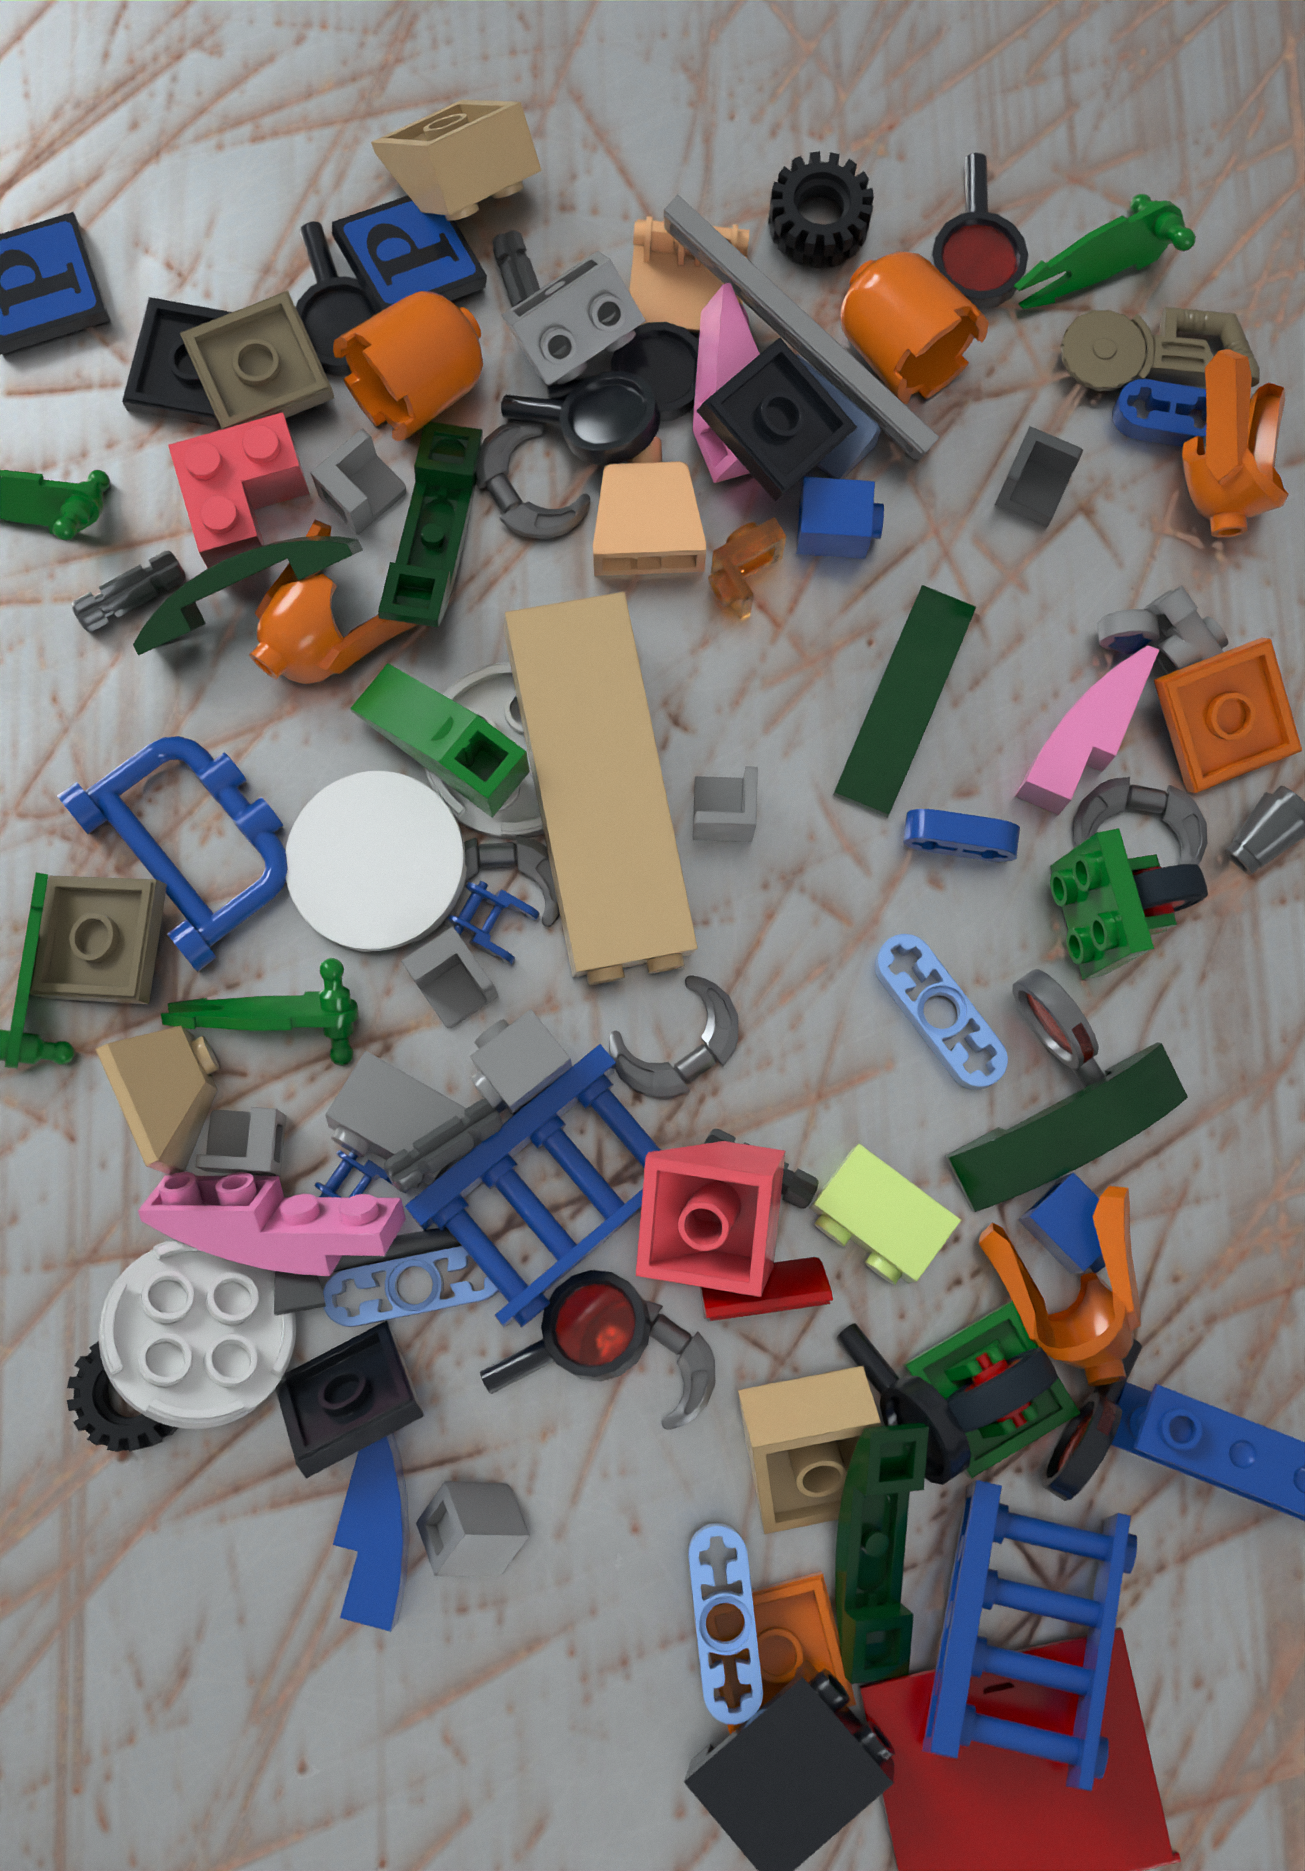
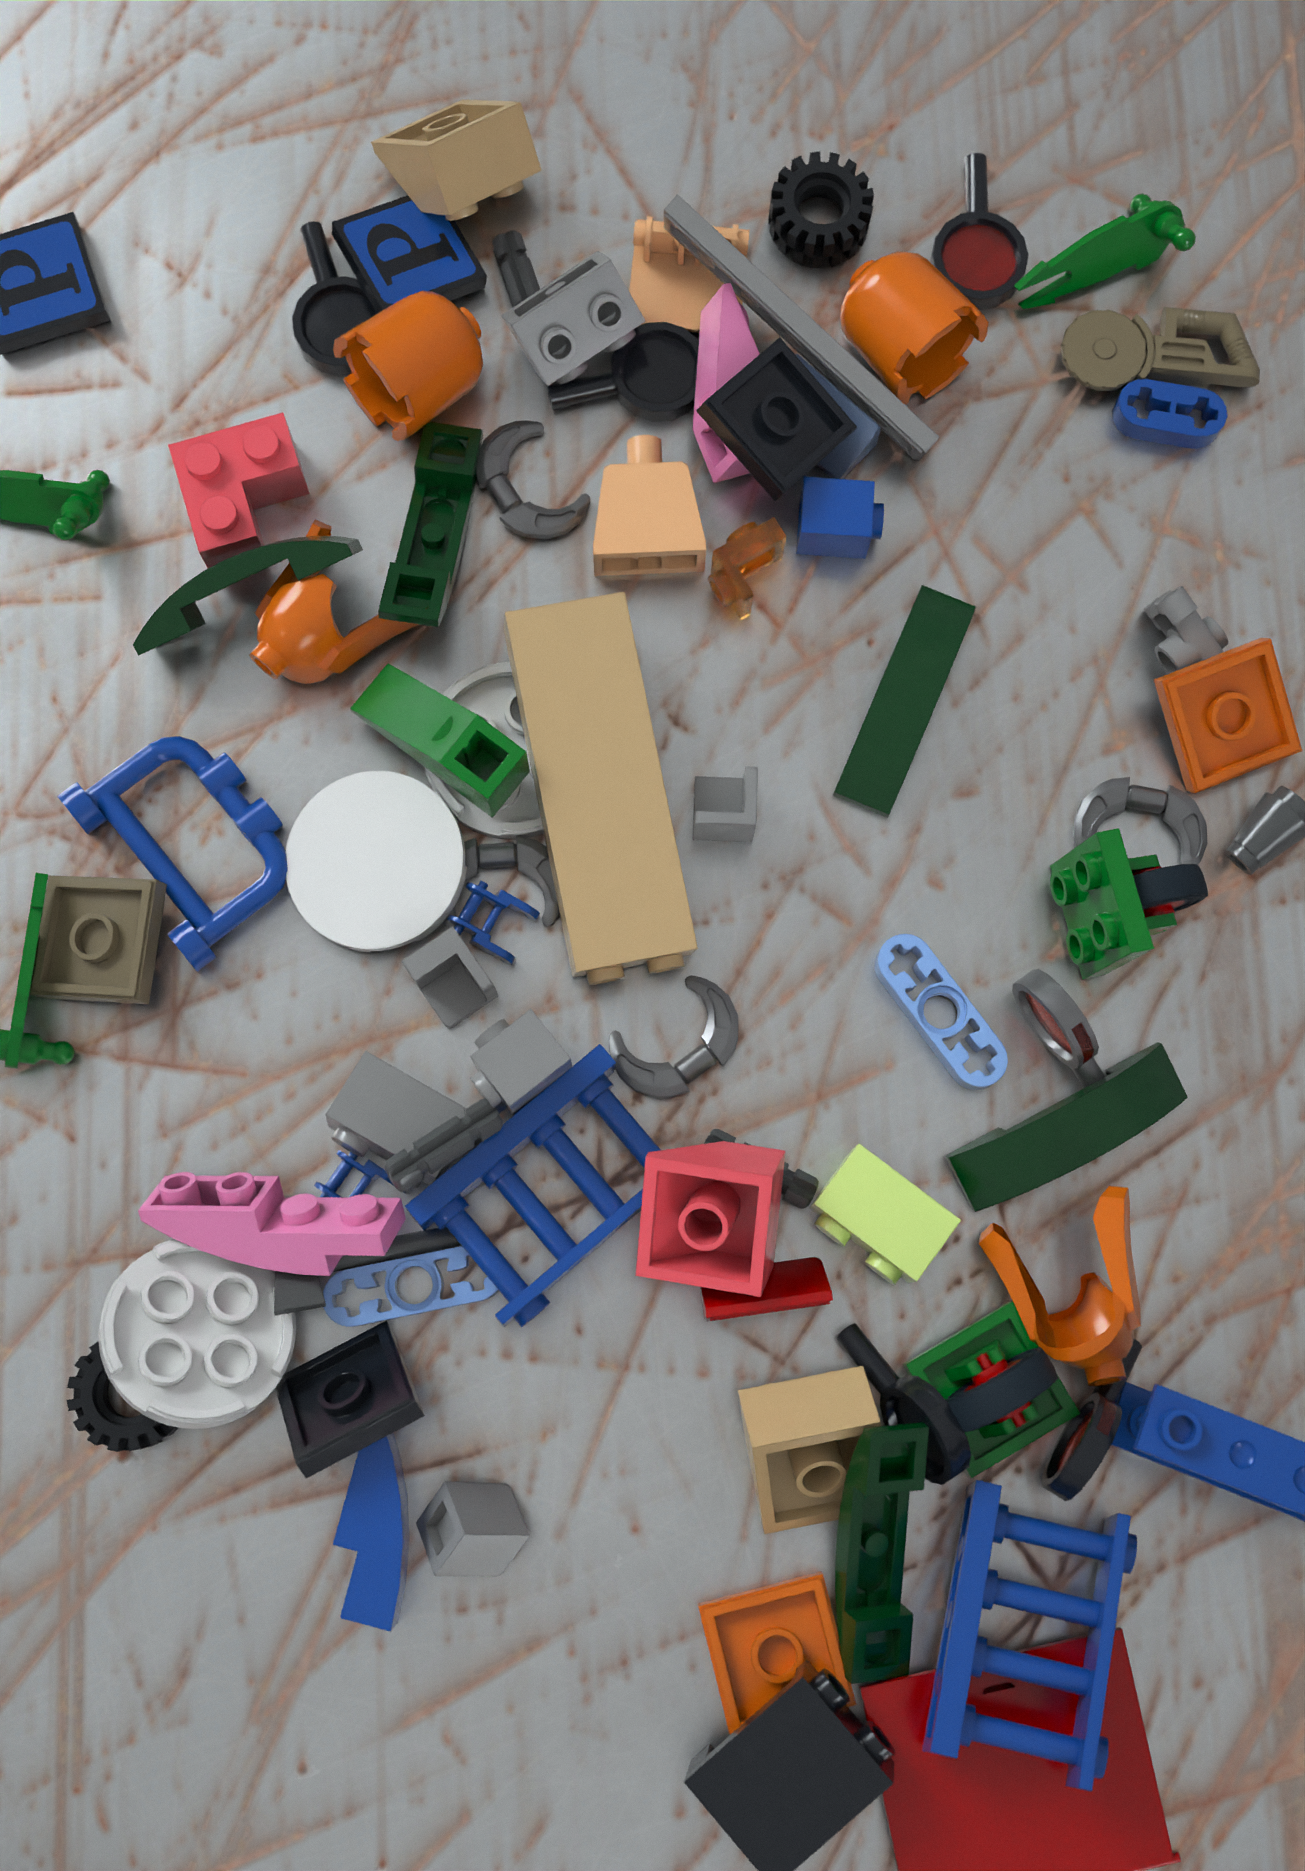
dark grey axle [71,551,186,632] -> none
tan slope [96,1026,219,1175] -> none
black tile [122,297,232,428] -> none
green piece [161,958,359,1066] -> none
dark tan tile [180,291,335,429] -> none
light grey panel [195,1107,287,1177] -> none
light grey panel [310,429,407,536] -> none
piece [480,1270,651,1394] -> none
black piece [501,371,661,465] -> none
flat silver piece [581,1300,715,1429] -> none
light blue beam [688,1523,763,1725] -> none
blue beam [903,809,1020,862] -> none
dark grey panel [995,426,1083,527] -> none
bright pink slope [1015,645,1159,815] -> none
blue brick [1018,1172,1106,1274] -> none
light grey tile [1097,609,1160,655] -> none
orange piece [1182,349,1289,538] -> none

